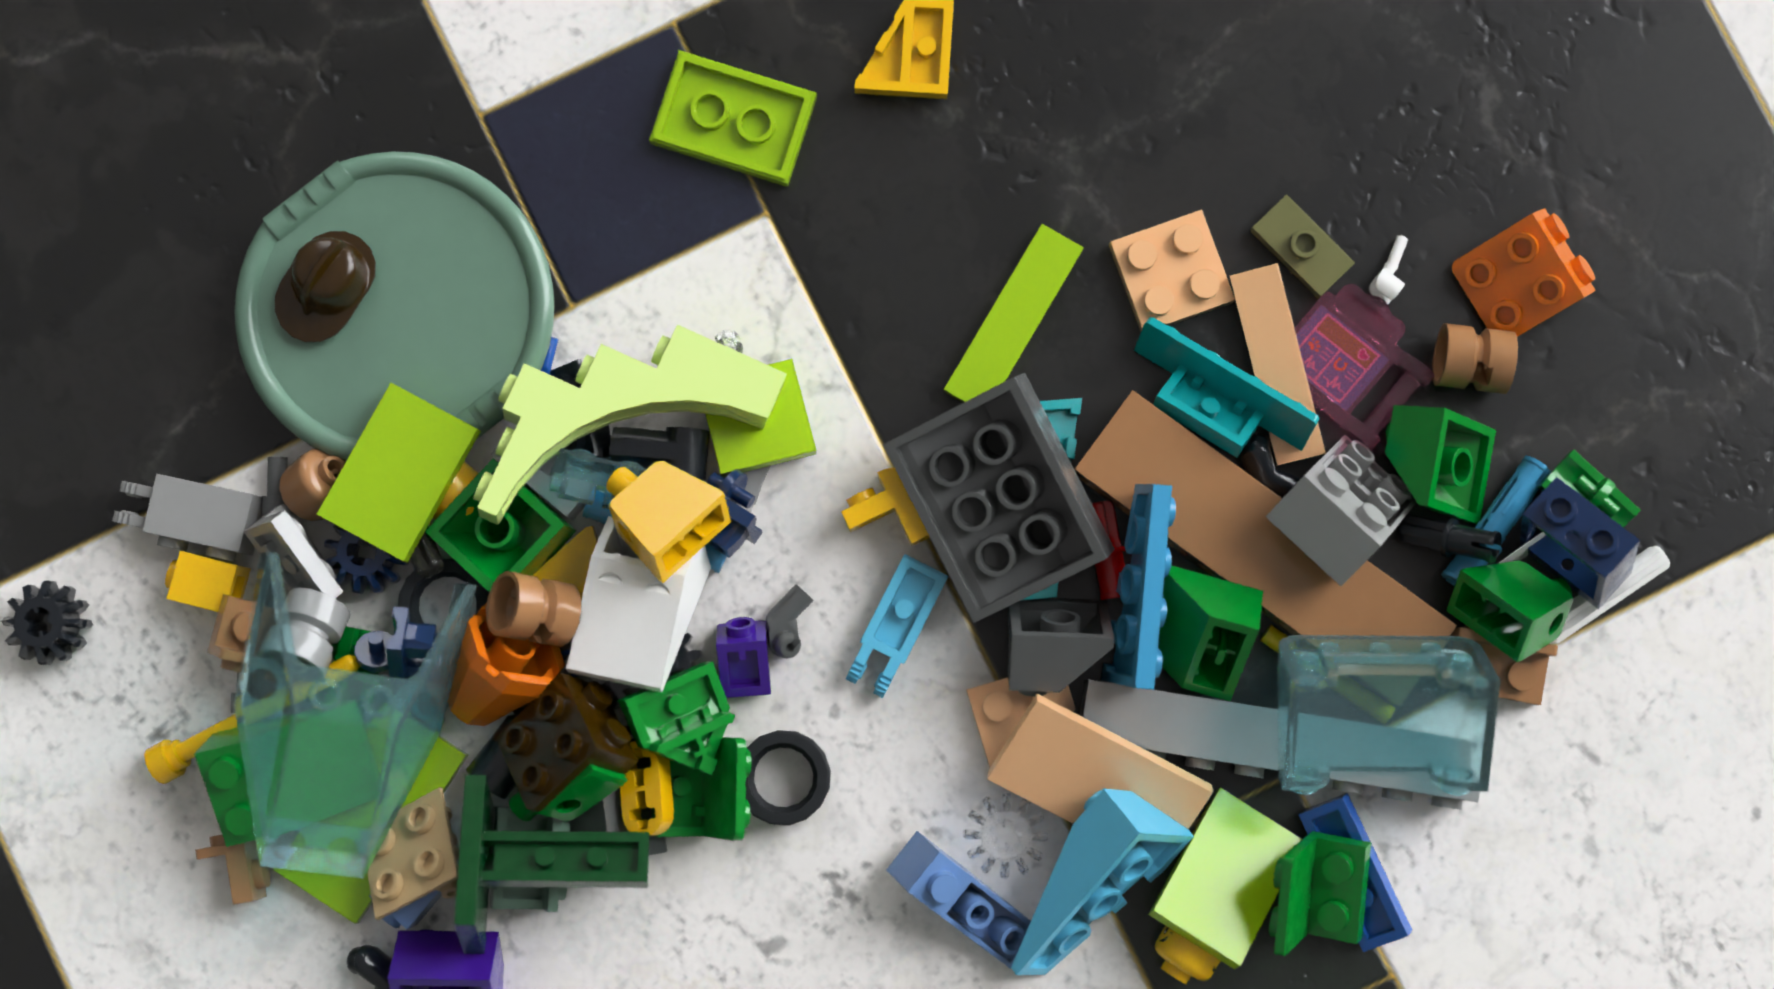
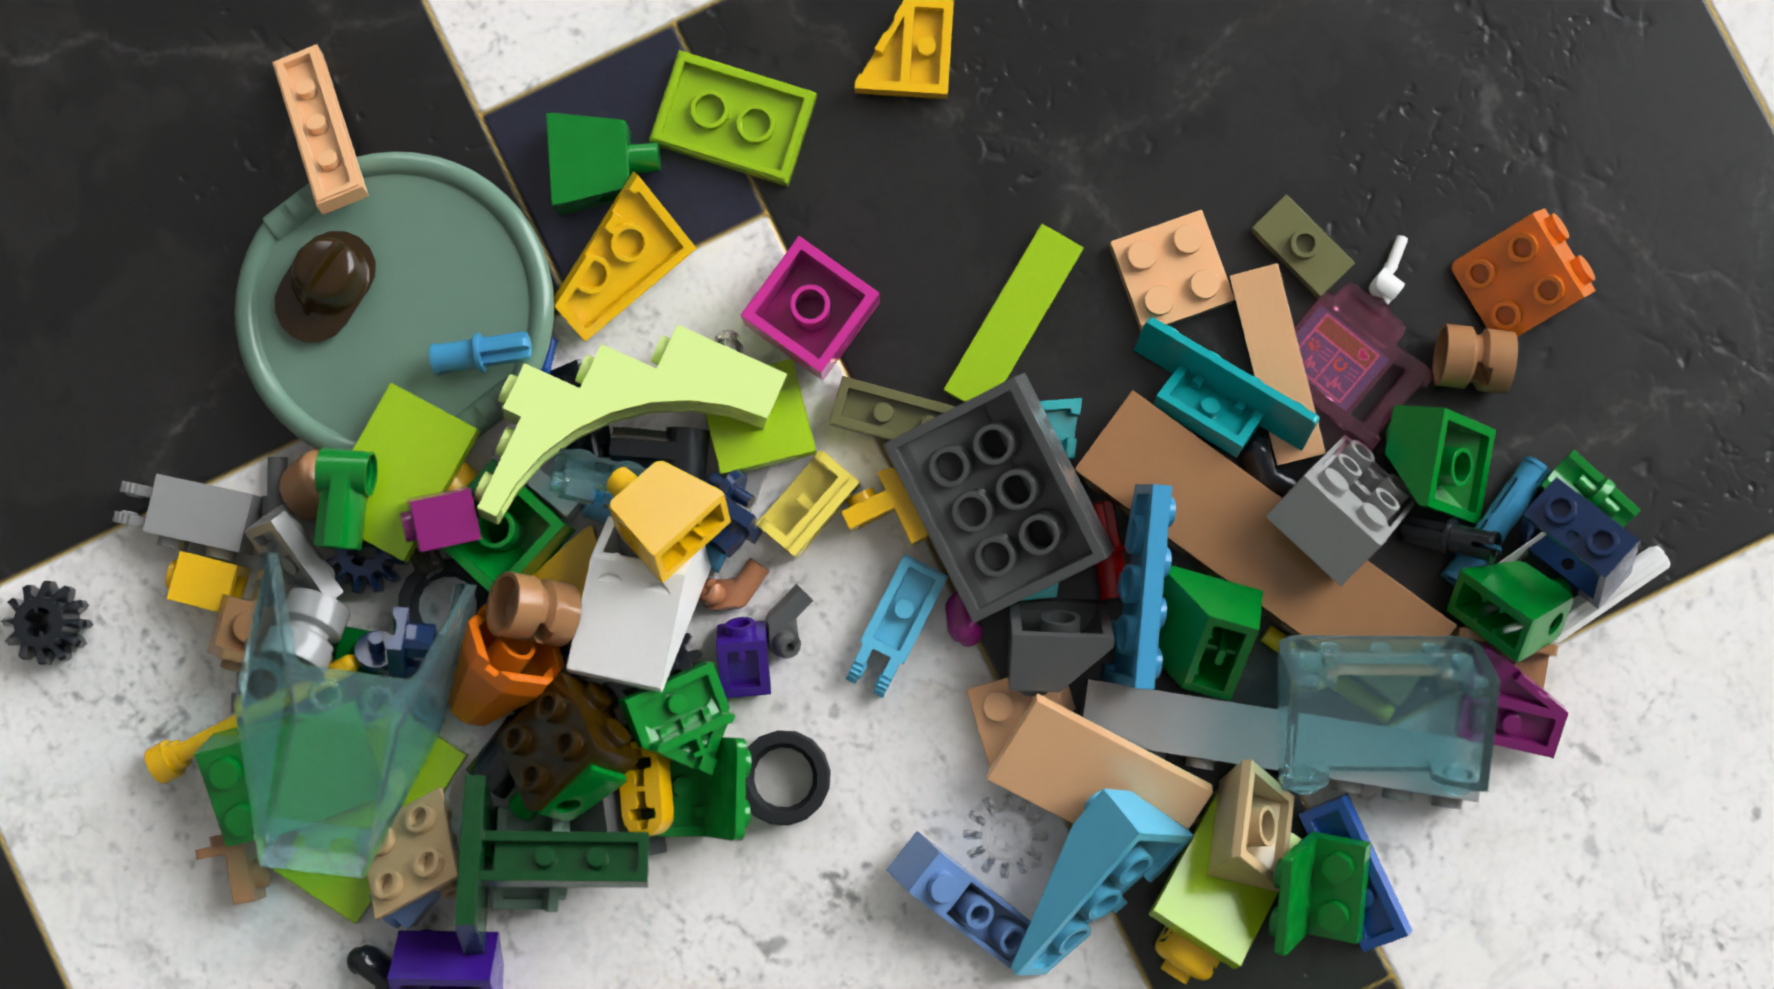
none -> light nougat tile [272,44,369,215]
none -> green piece [314,448,378,551]
none -> magenta brick [400,486,482,552]
none -> dark azure axle [429,331,532,376]
none -> green torso [546,113,661,215]
none -> yellow wing [554,171,697,342]
none -> nougat arm [699,558,770,611]
none -> dark pink brick [741,236,880,381]
none -> light yellow hinge [756,451,861,560]
none -> olive plate [829,376,956,441]
none -> magenta arm [945,590,983,647]
none -> tan slope [1208,759,1295,892]
none -> magenta wing [1453,641,1569,758]

